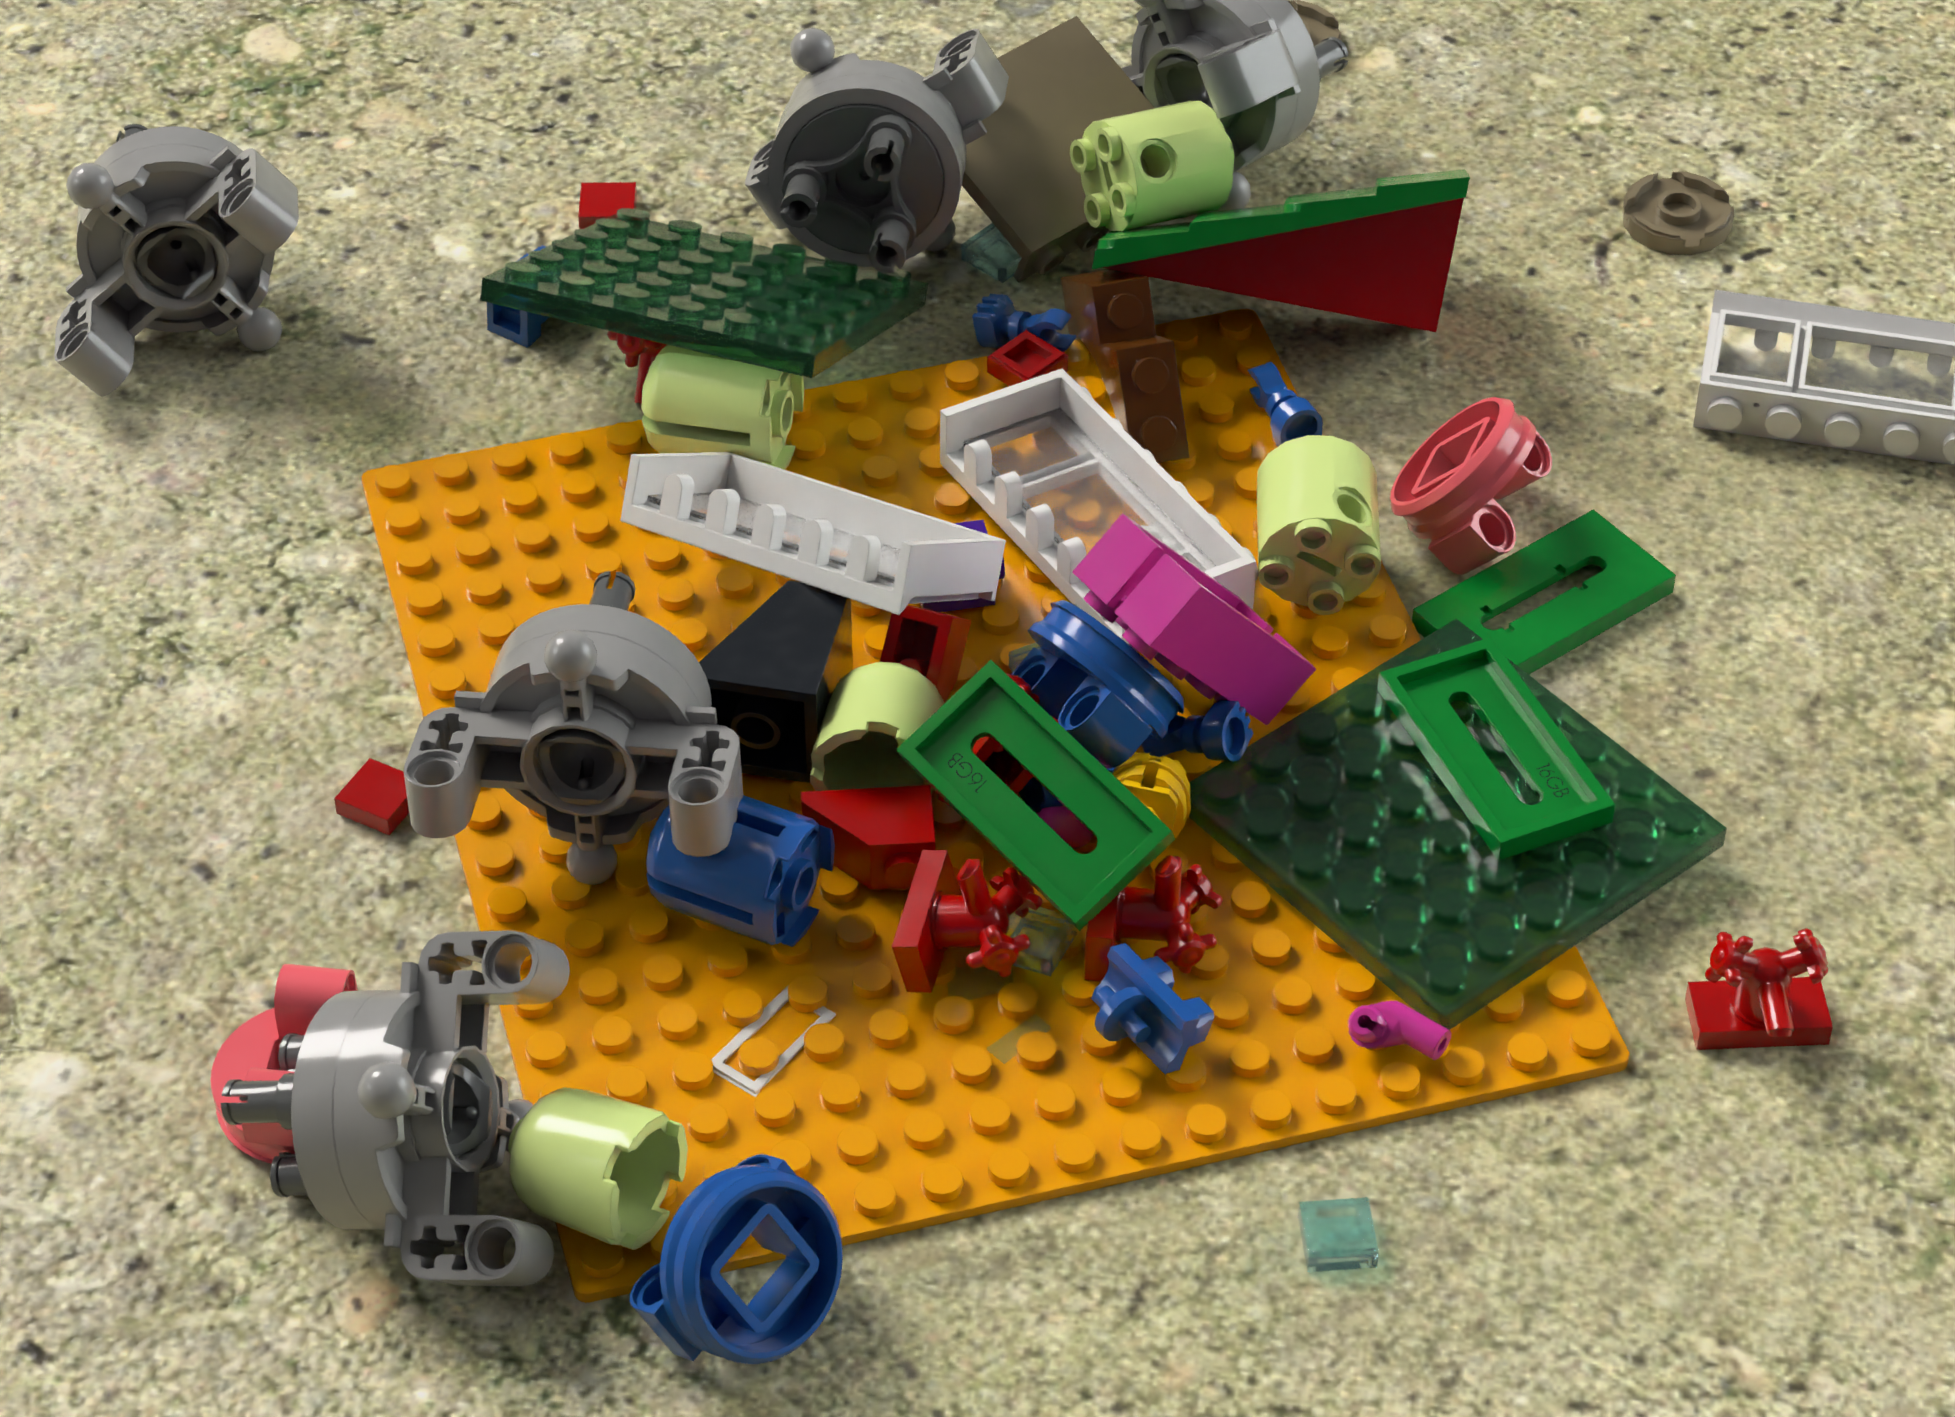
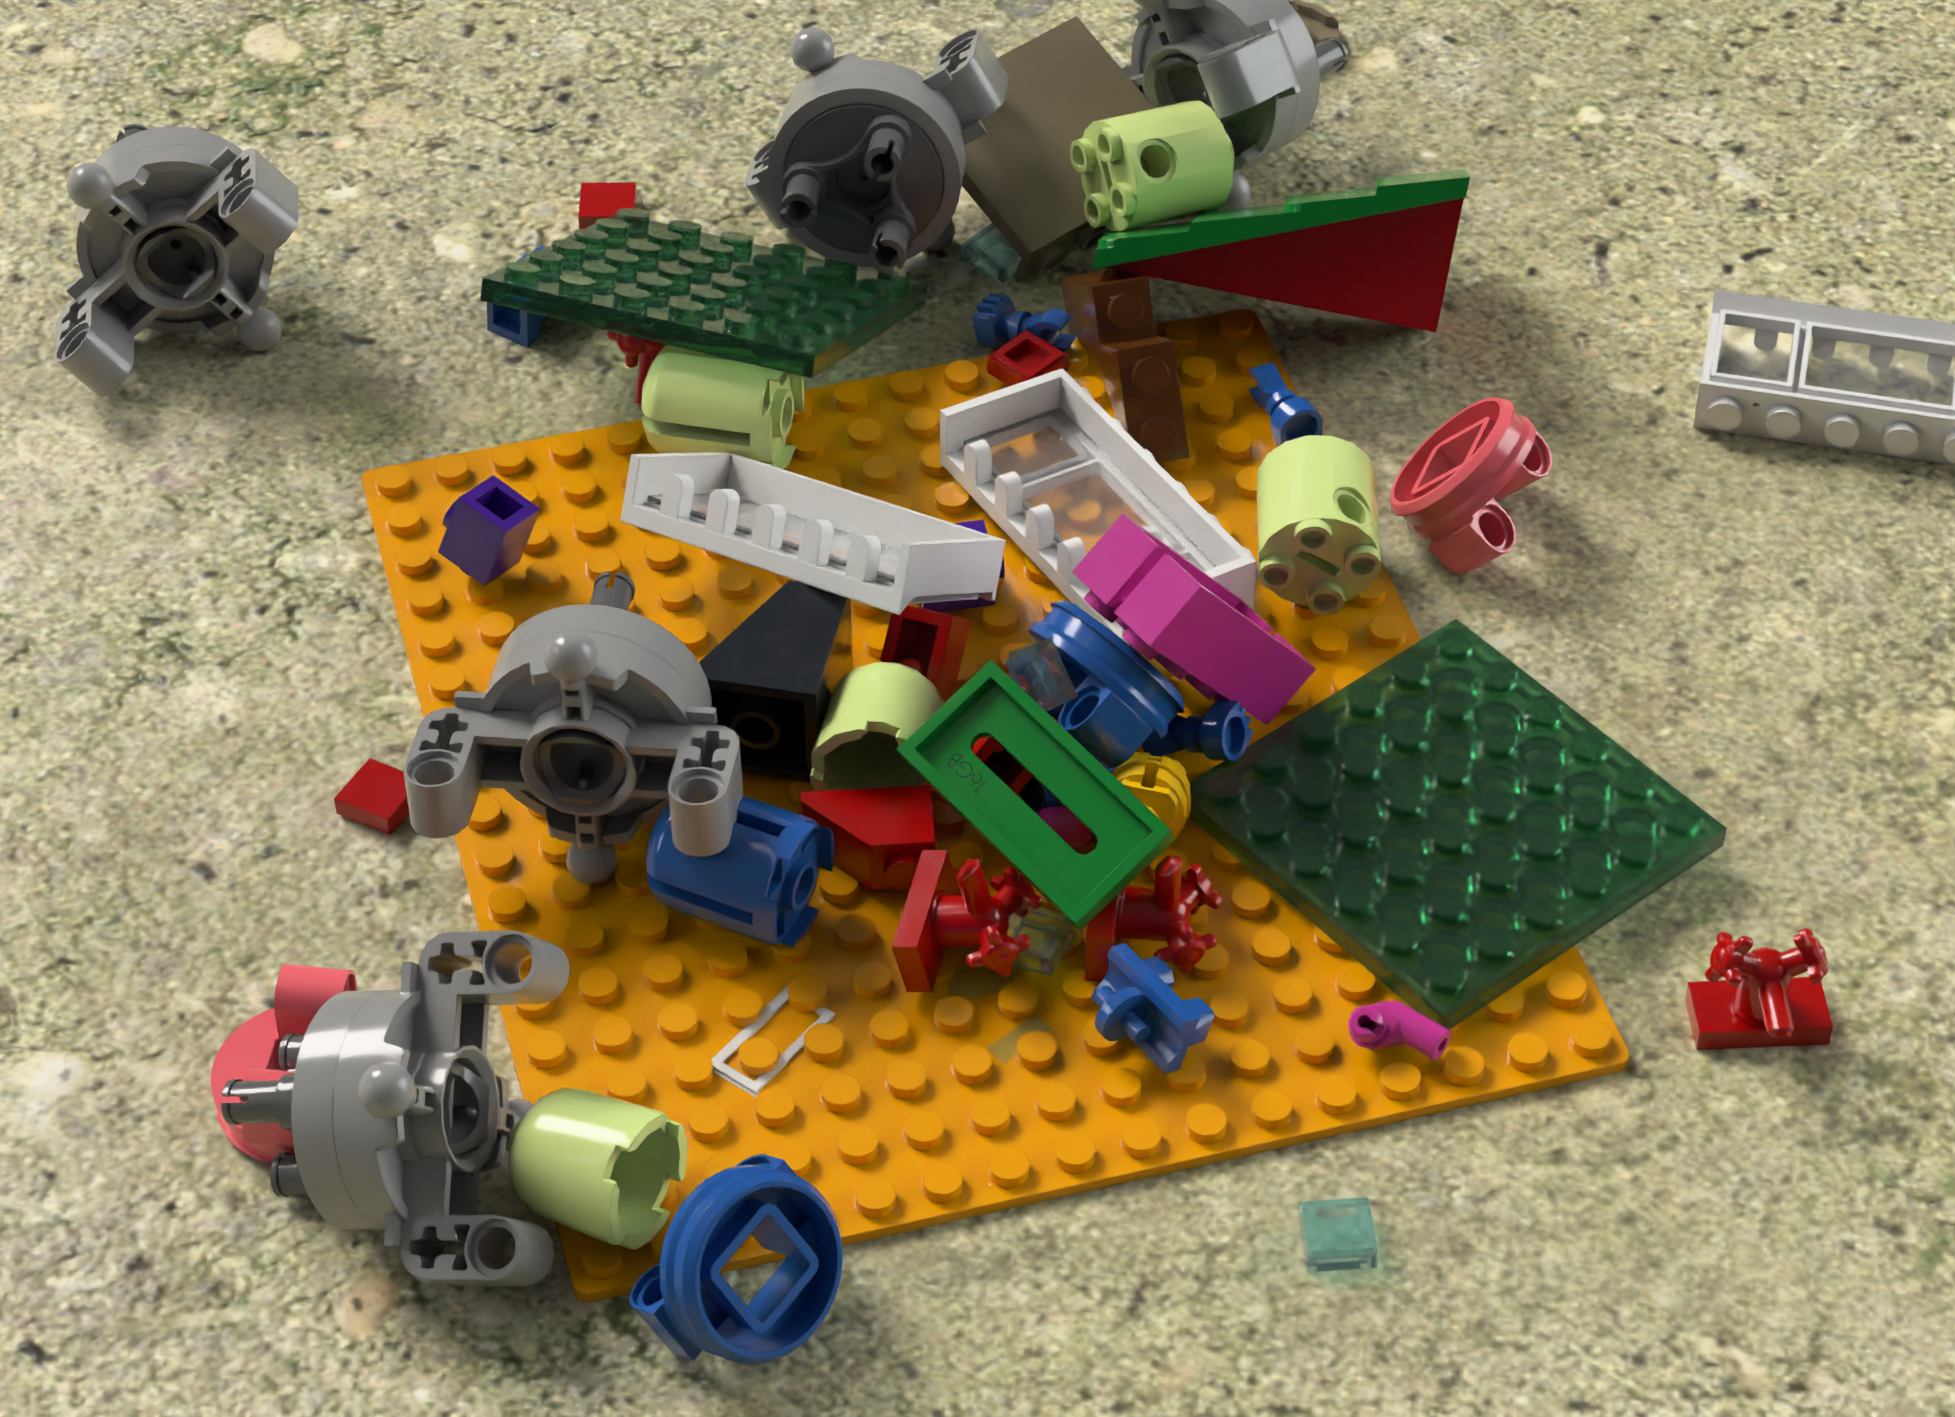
green piece [1377,637,1616,861] -> none
green piece [1412,509,1676,678] -> none
dark tan tile [1622,171,1734,255] -> none
none -> dark purple brick [438,475,541,586]
none -> clear light blue tile [1006,637,1078,713]

